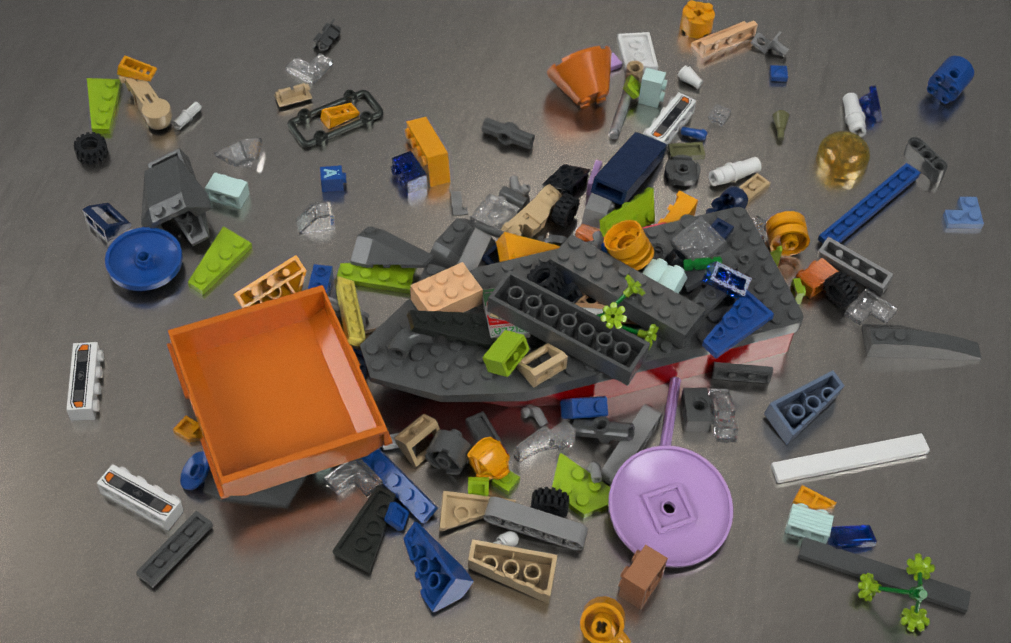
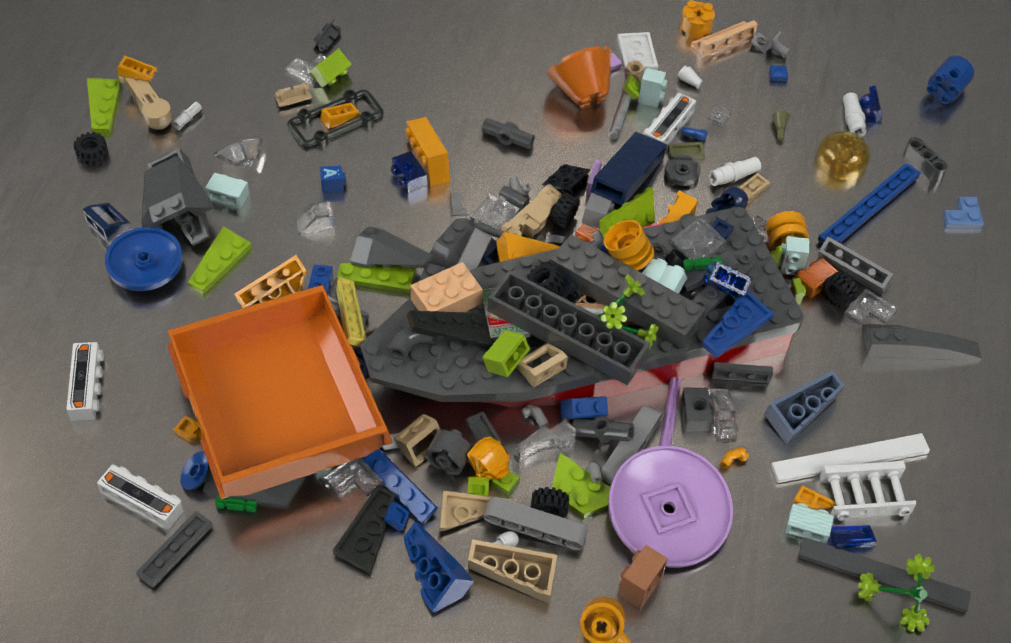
none -> green axle [215,496,257,512]
none -> lime brick [309,48,352,88]
none -> light orange arm [719,447,749,469]
none -> light aqua brick [778,236,809,275]
none -> white fence [820,461,916,521]

